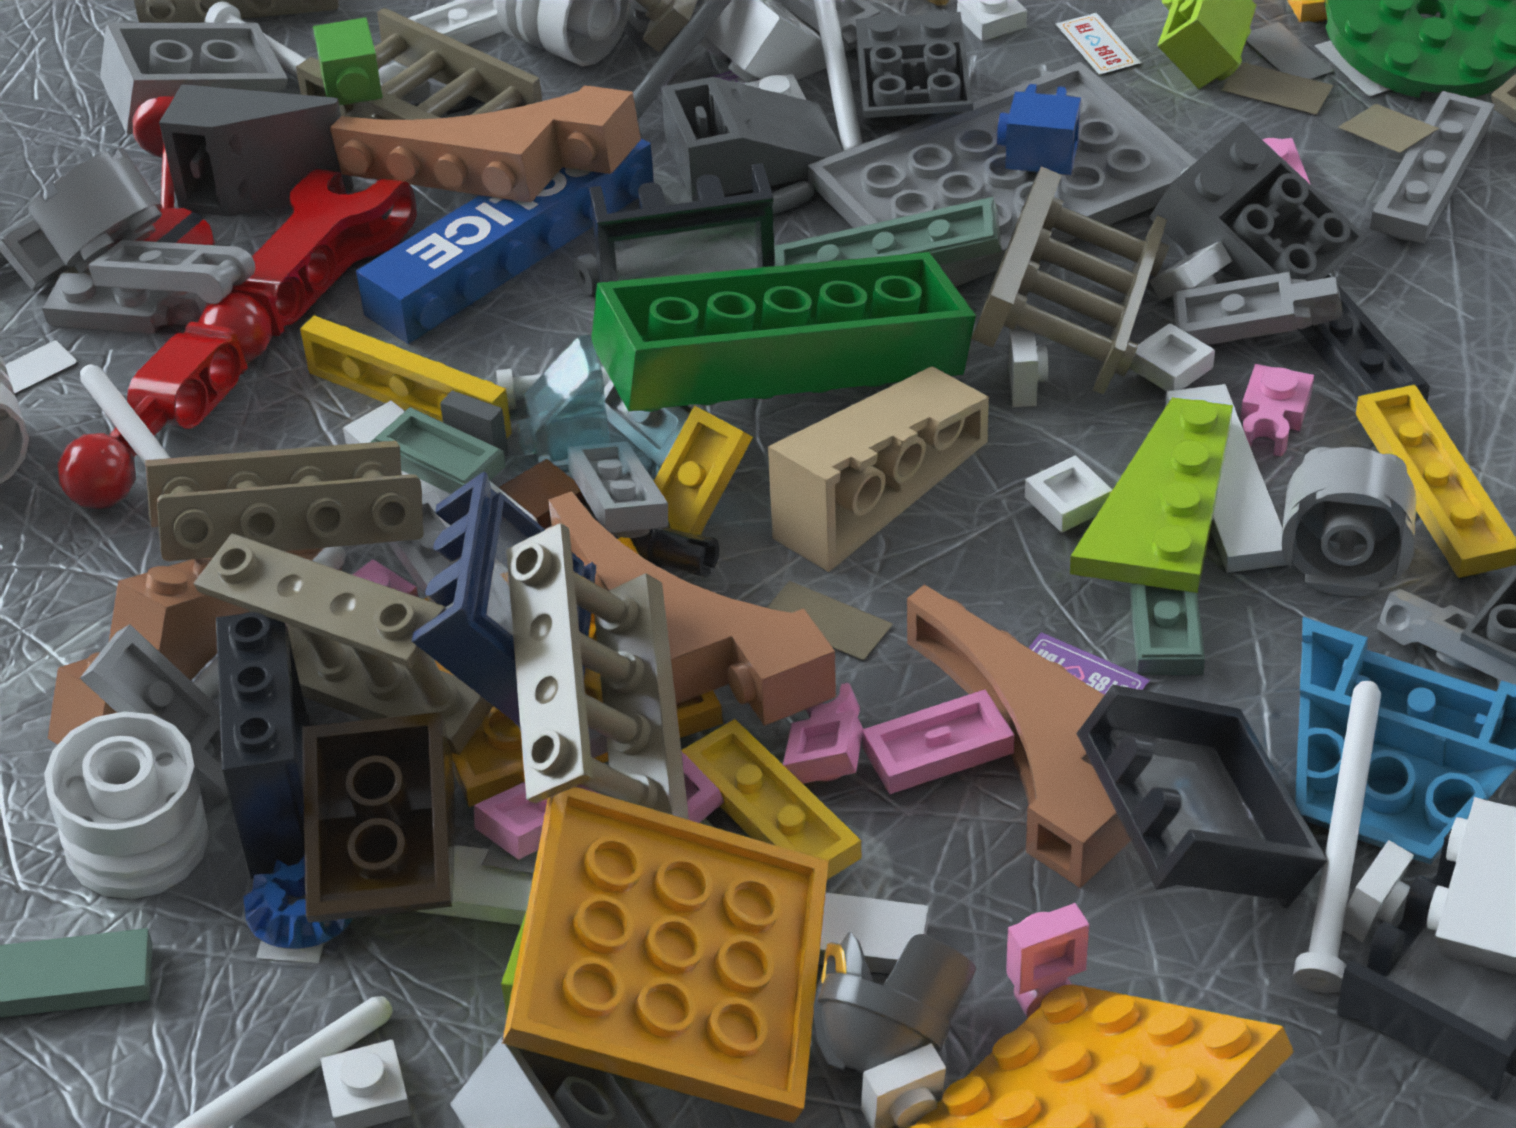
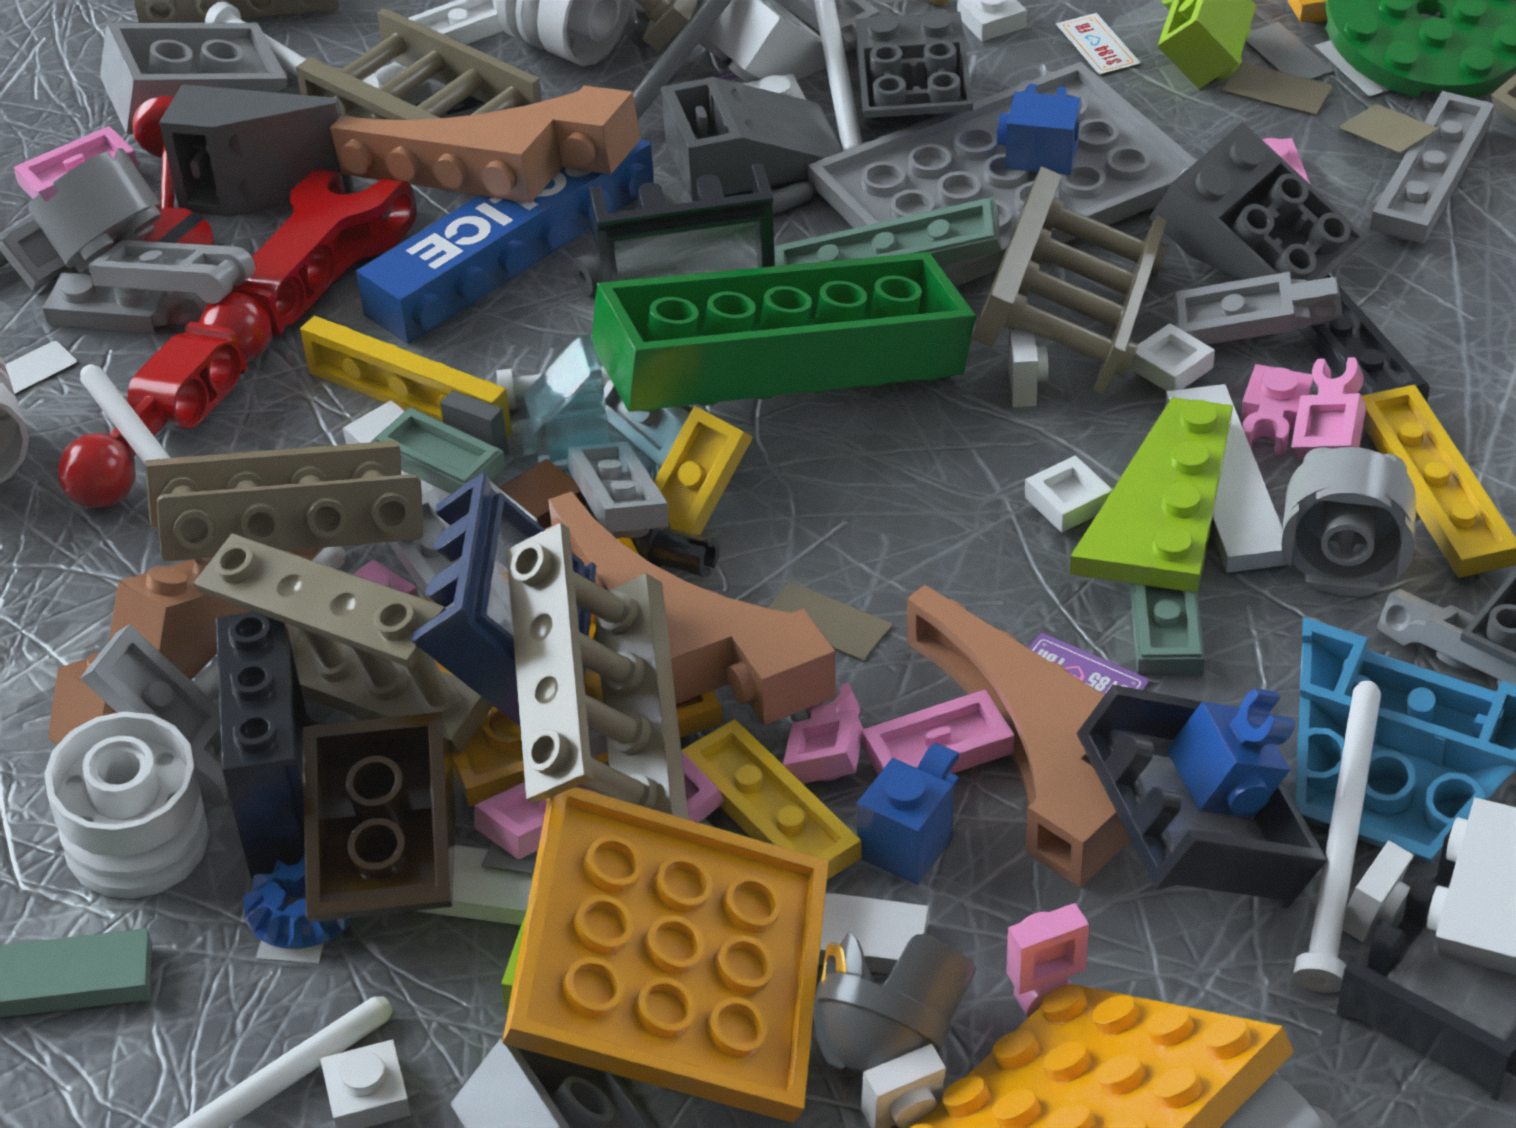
bright green brick [313,17,383,106] -> none
tan wedge [768,366,989,572] -> none
white plate [1150,241,1232,301] -> none
none -> bright pink plate [14,126,138,202]
none -> blue brick [856,742,959,885]
none -> blue brick [1166,688,1296,818]
none -> bright pink plate [1291,357,1366,460]

